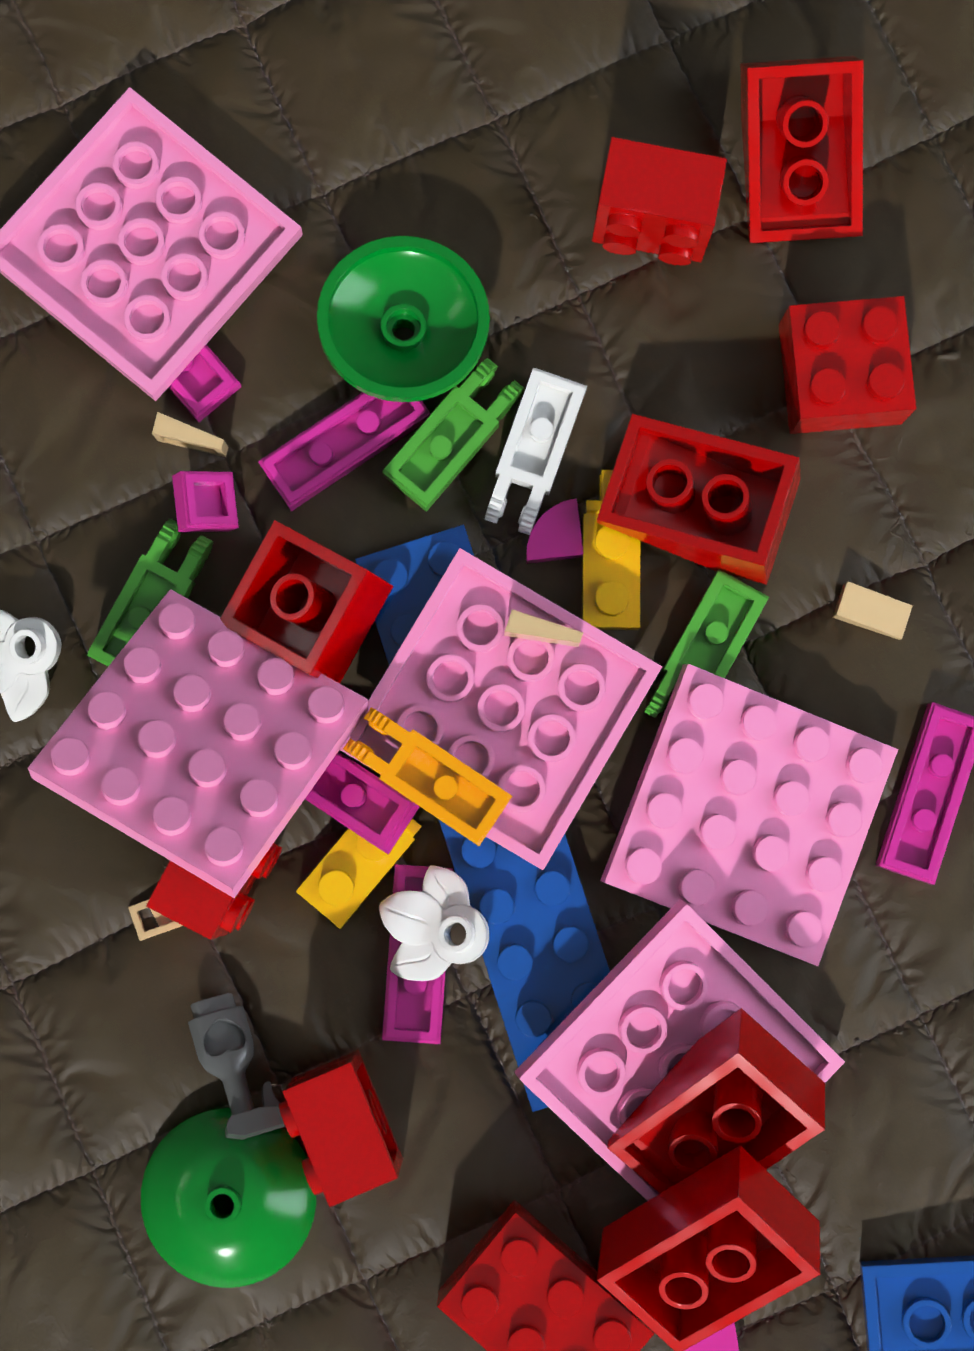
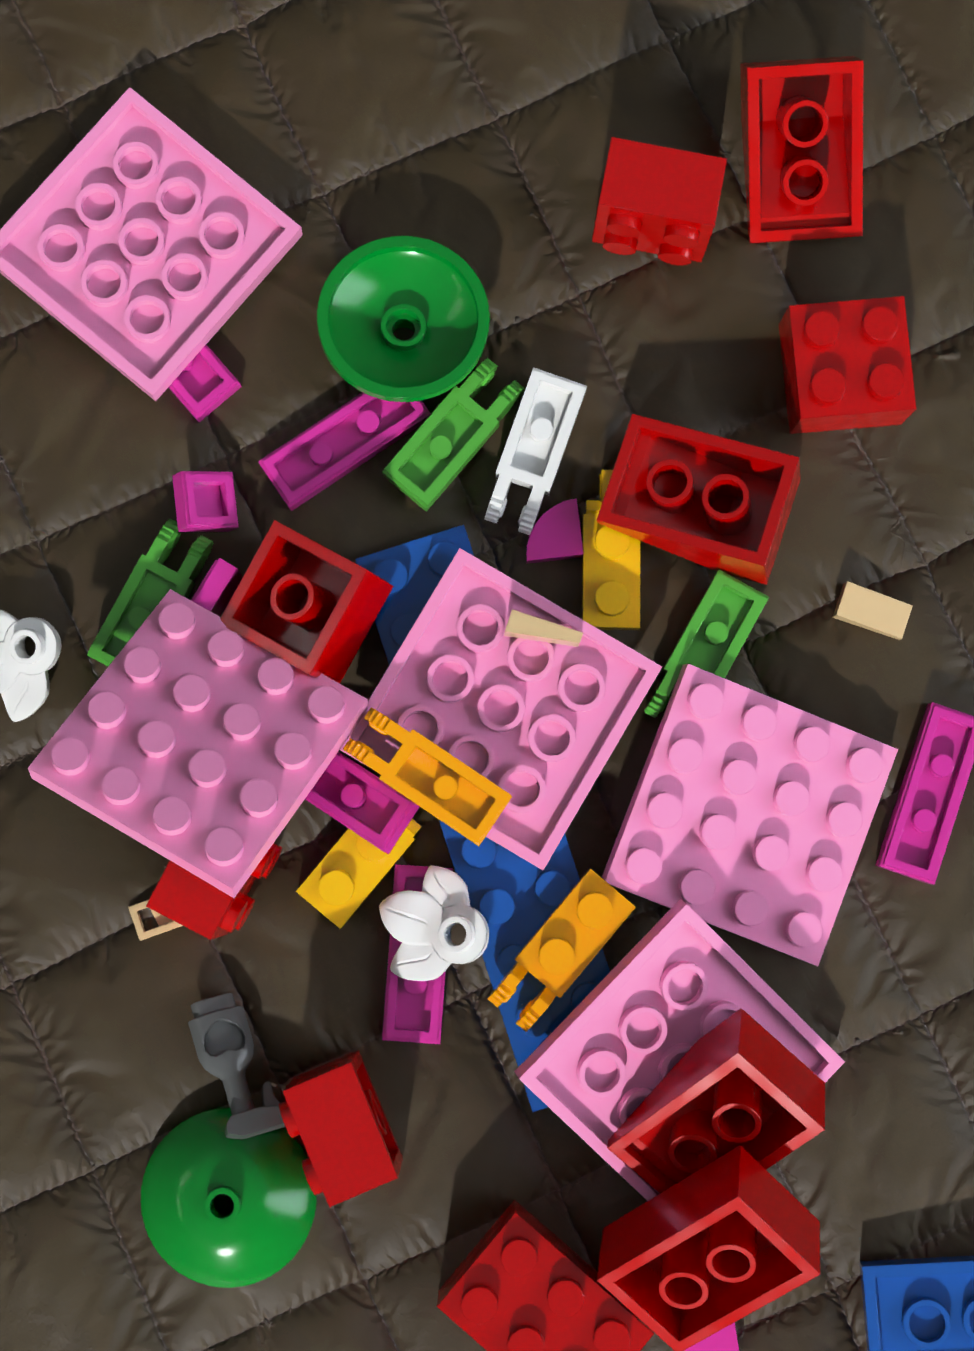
tan piece [152,412,228,457] -> none
none -> dark pink tile [191,558,243,616]
none -> light orange hinge [488,869,636,1032]

